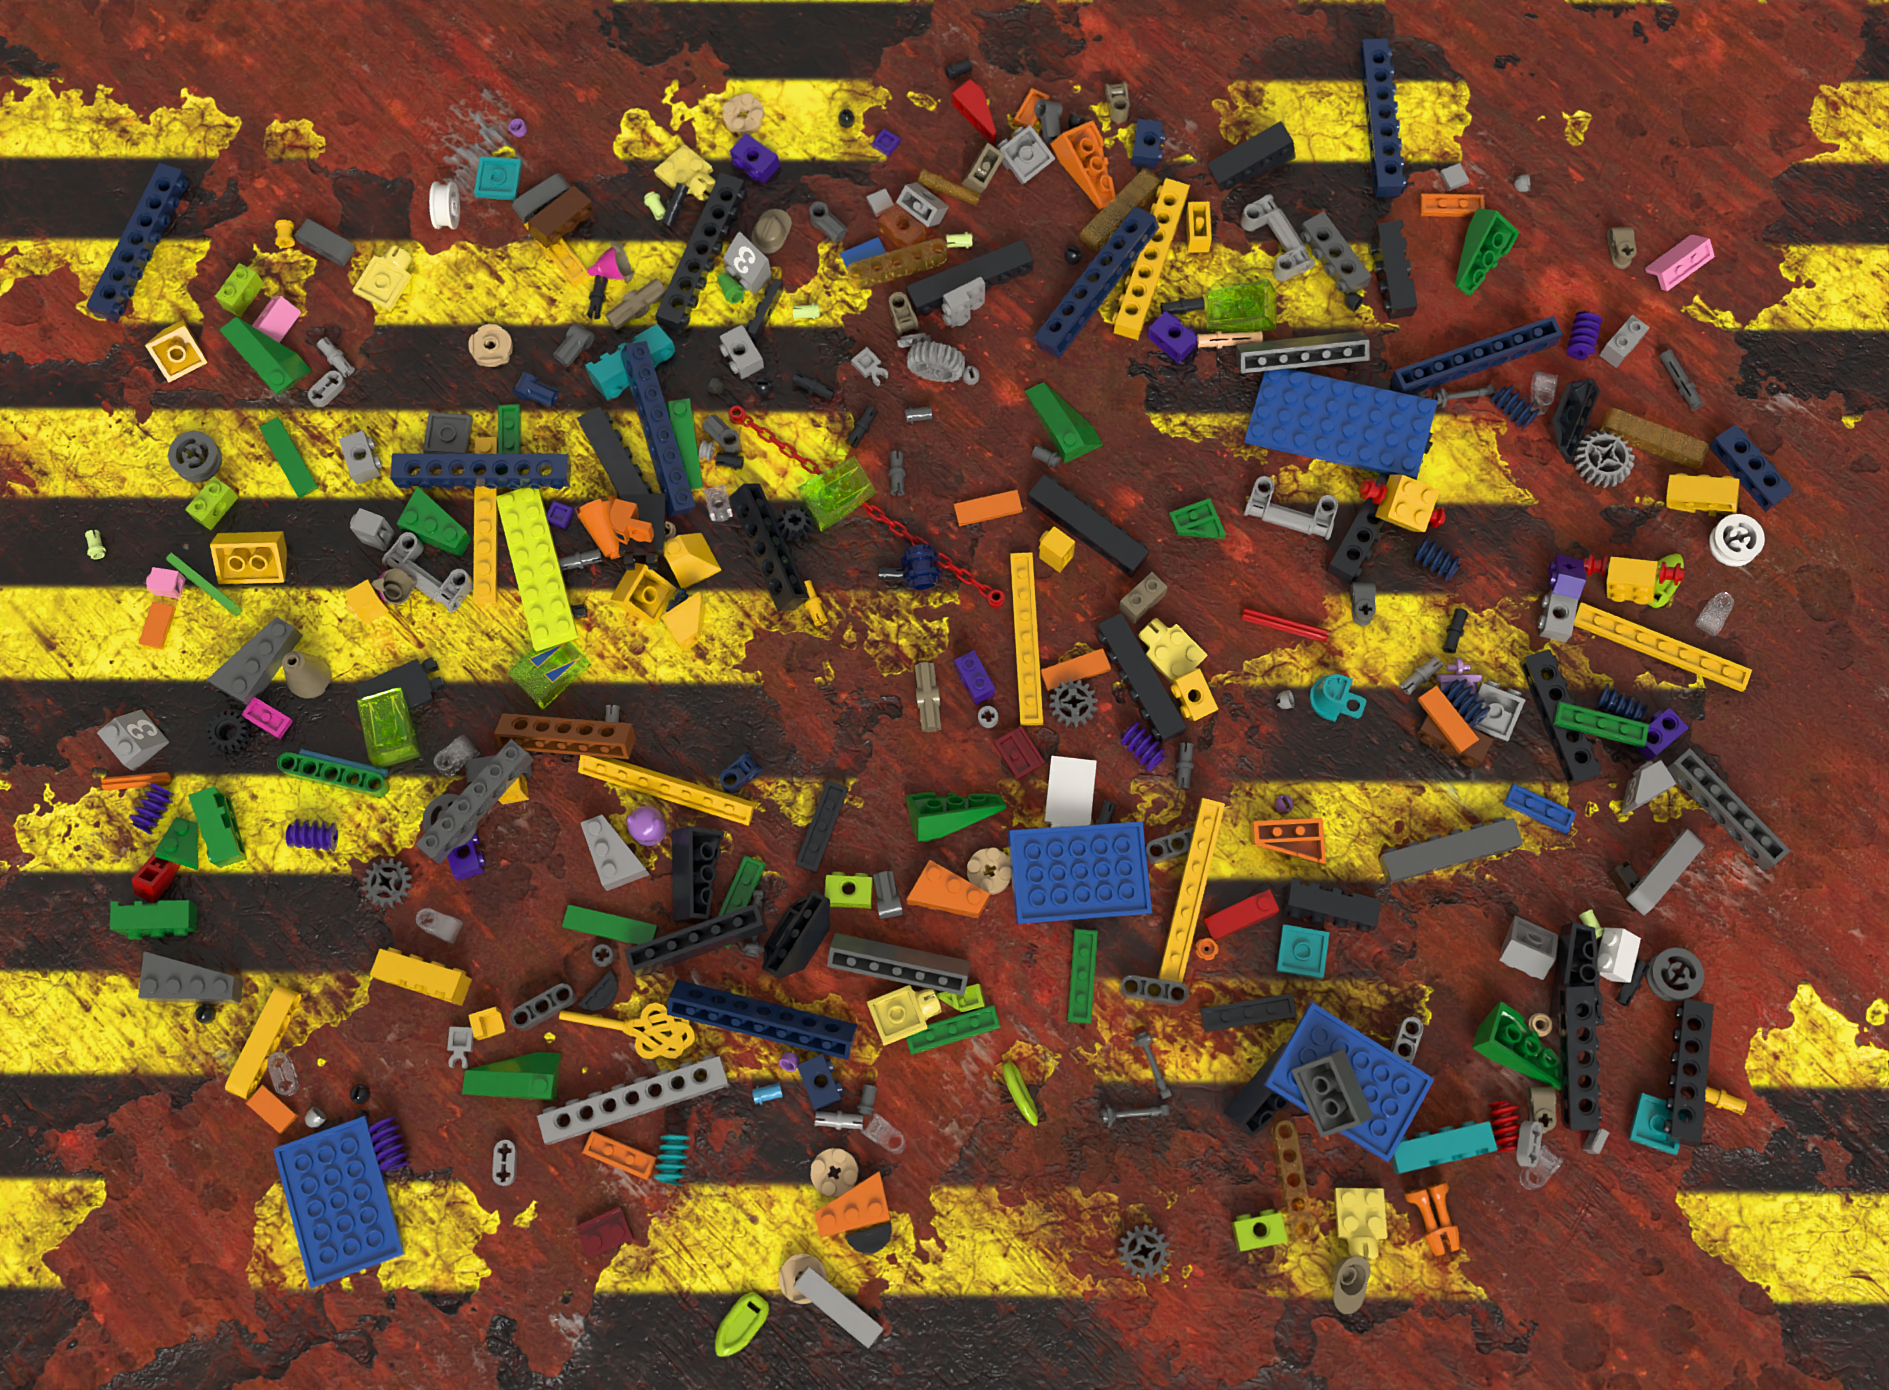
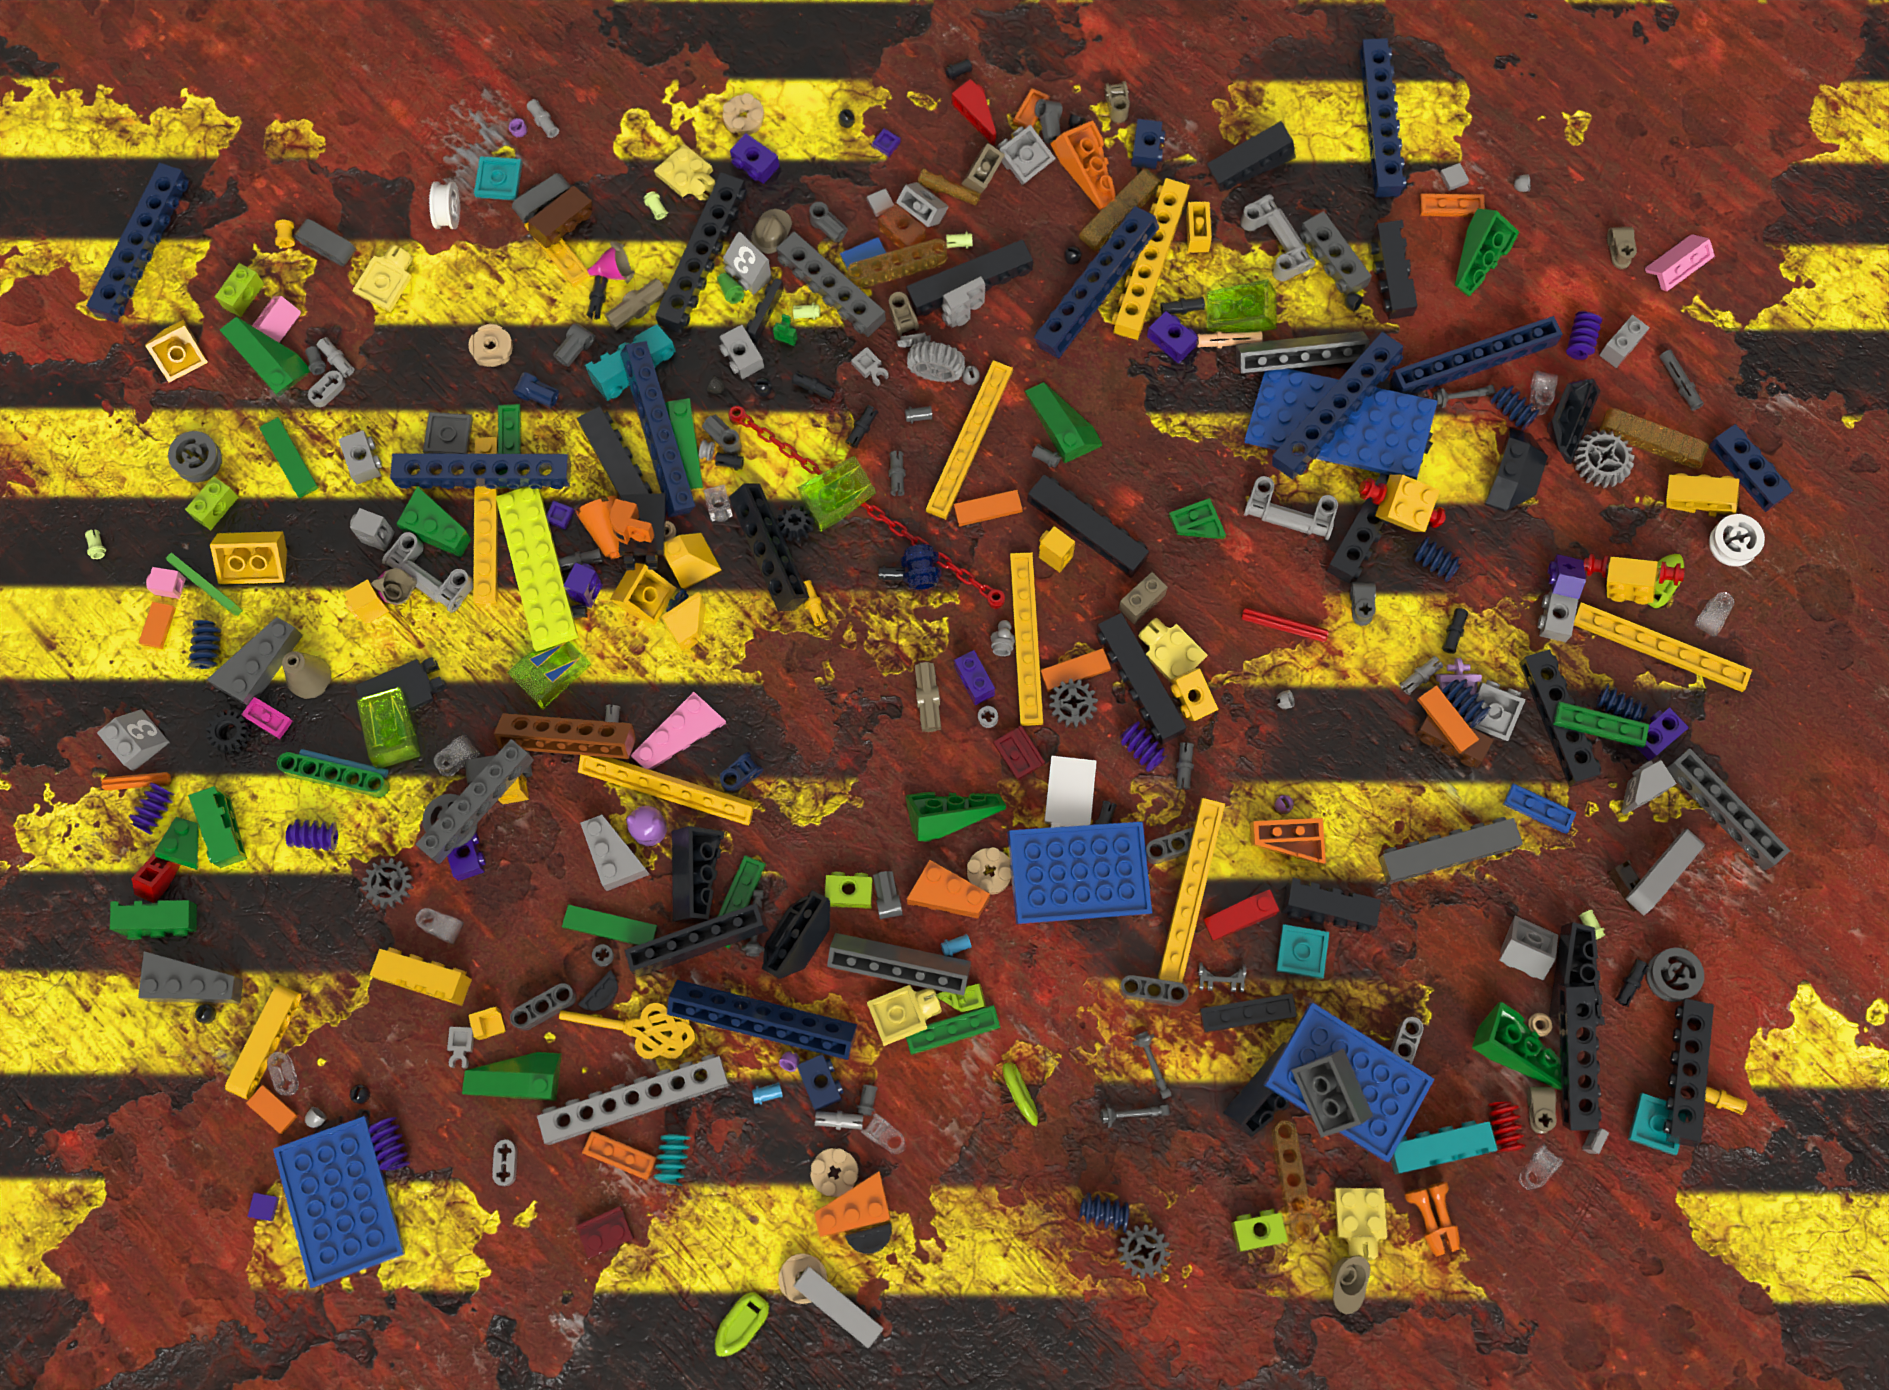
black pin [661,182,689,227] -> none
black plate [795,780,849,873] -> none
green tile [1067,929,1098,1024] -> none
orange plate [1196,938,1218,961] -> none
teal container [1309,674,1366,722] -> none
light grey beam [1517,1121,1542,1167] -> none
white brick [1597,928,1641,983] -> none
none -> dark blue piece [188,620,221,669]
none -> dark purple tile [248,1193,279,1221]
none -> dark grey pin [305,346,326,375]
none -> light grey pin [526,99,559,138]
none -> dark purple brick [564,563,603,608]
none -> bright pink wing [630,692,726,770]
none -> green plate [773,314,798,346]
none -> dark grey brick [776,232,886,337]
none -> yellow plate [926,361,1013,520]
none -> dark azure pin [941,934,972,957]
none -> light grey piece [990,620,1015,656]
none -> dark blue piece [1078,1192,1130,1233]
none -> dark grey piece [1198,962,1246,992]
none -> dark blue brick [1272,332,1403,480]
none -> black wedge [1485,427,1548,512]

